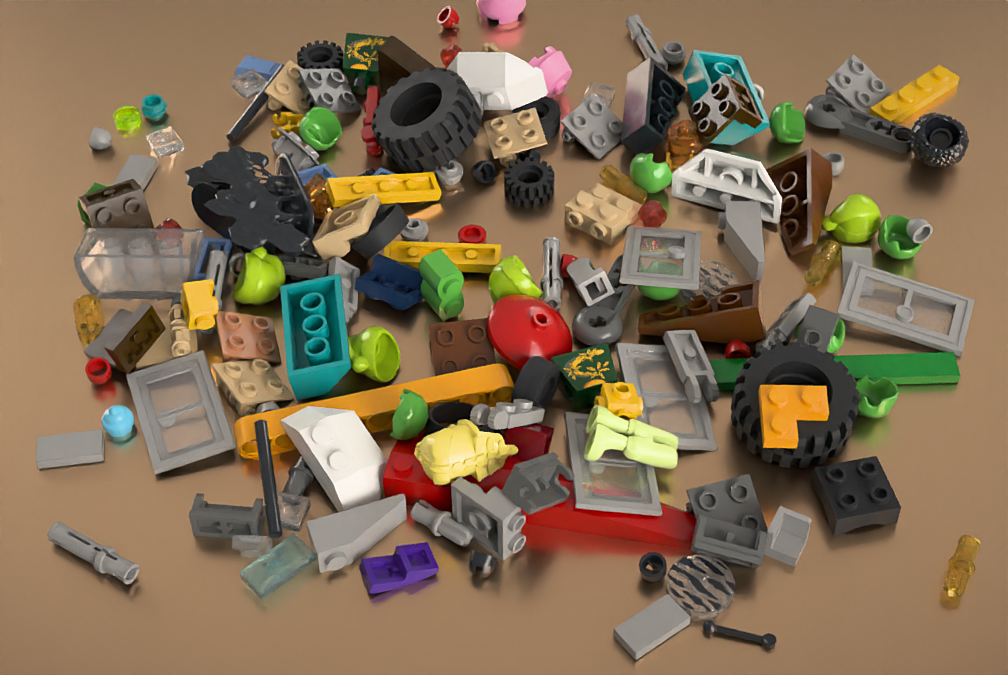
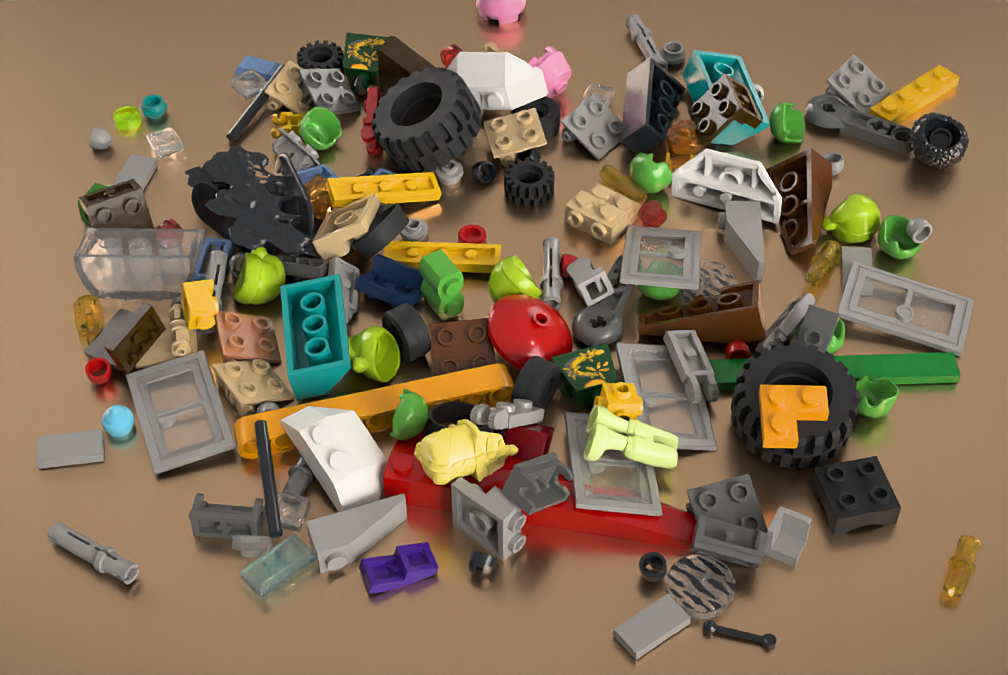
light grey axle [411,500,473,547] -> none
red hinge [437,6,459,29] -> none
none -> black tyre [382,303,431,362]

